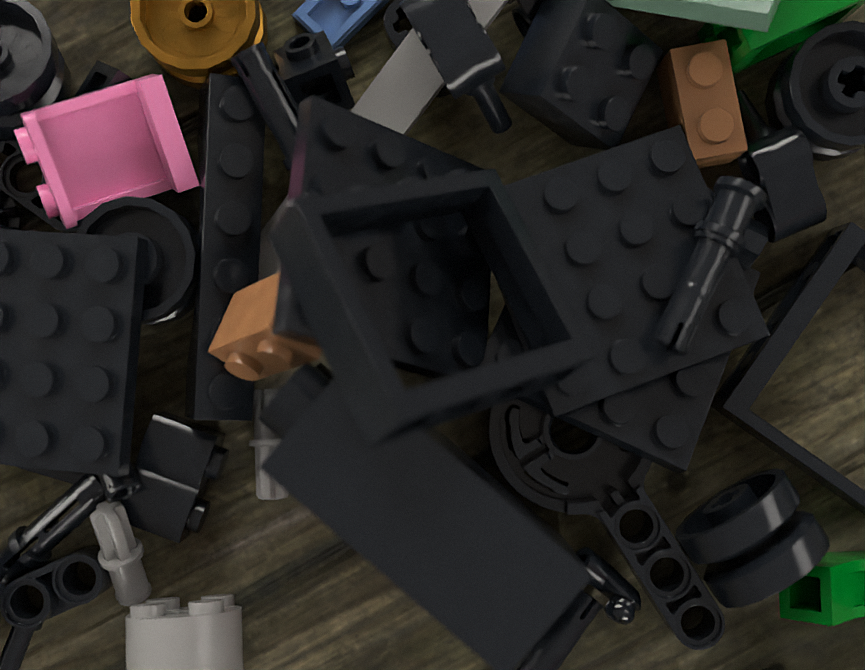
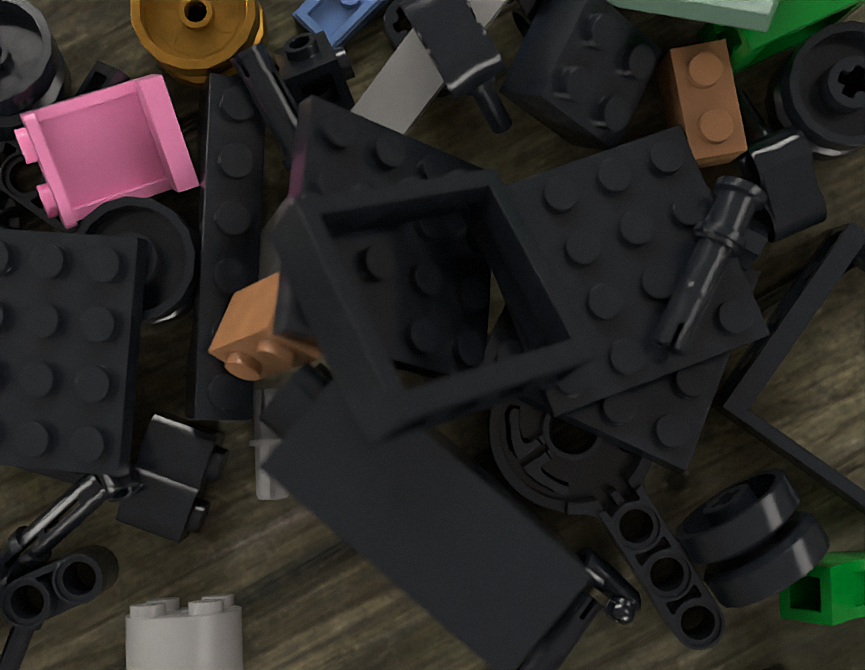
light grey axle [90,501,152,606] -> none

